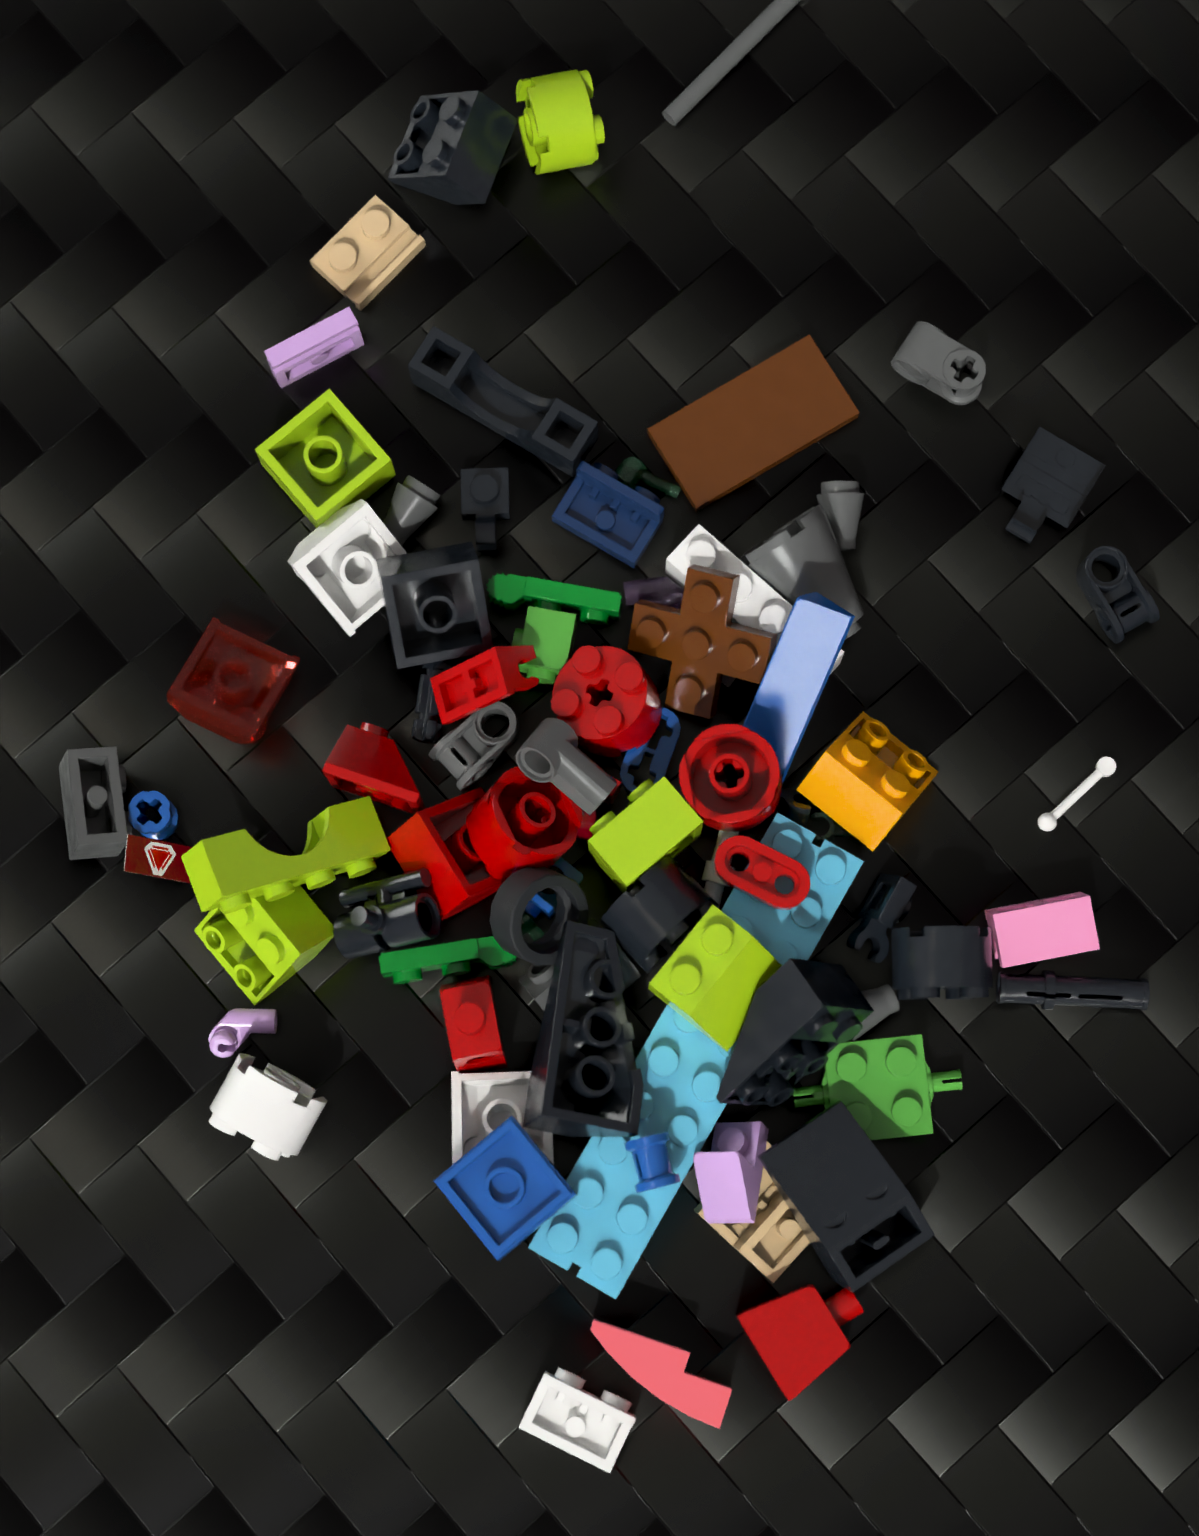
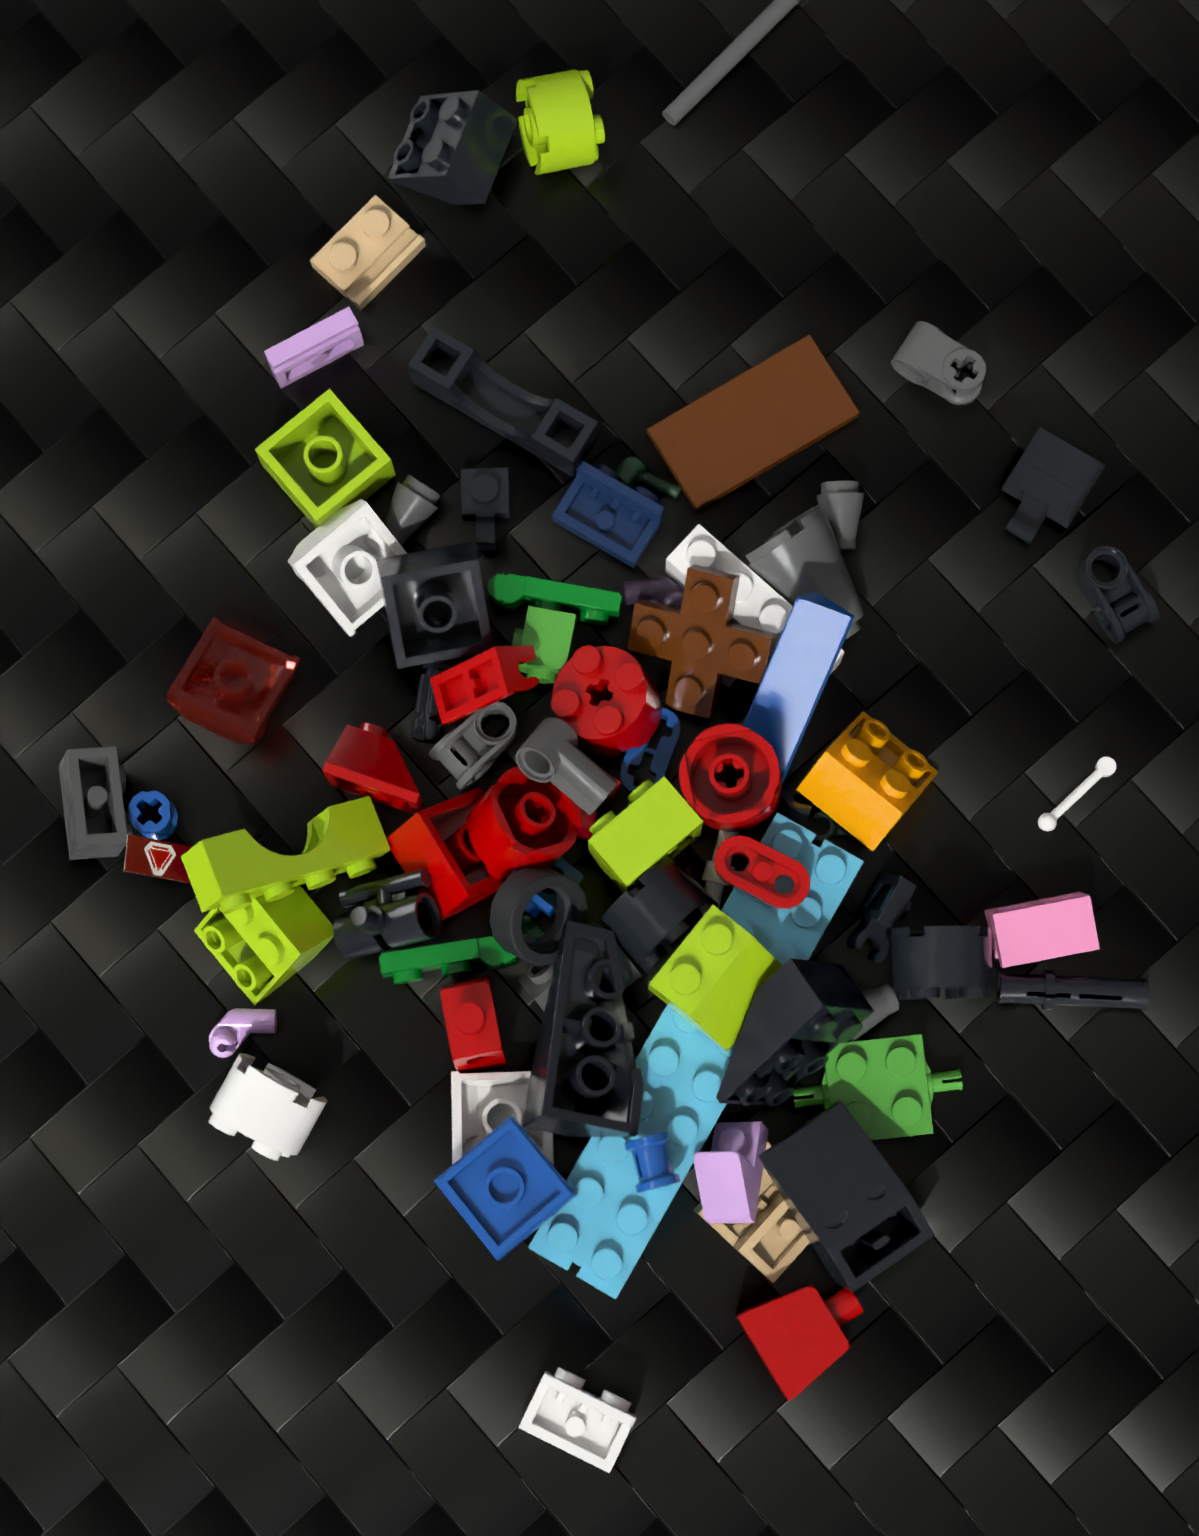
coral slope [590,1319,732,1429] -> none

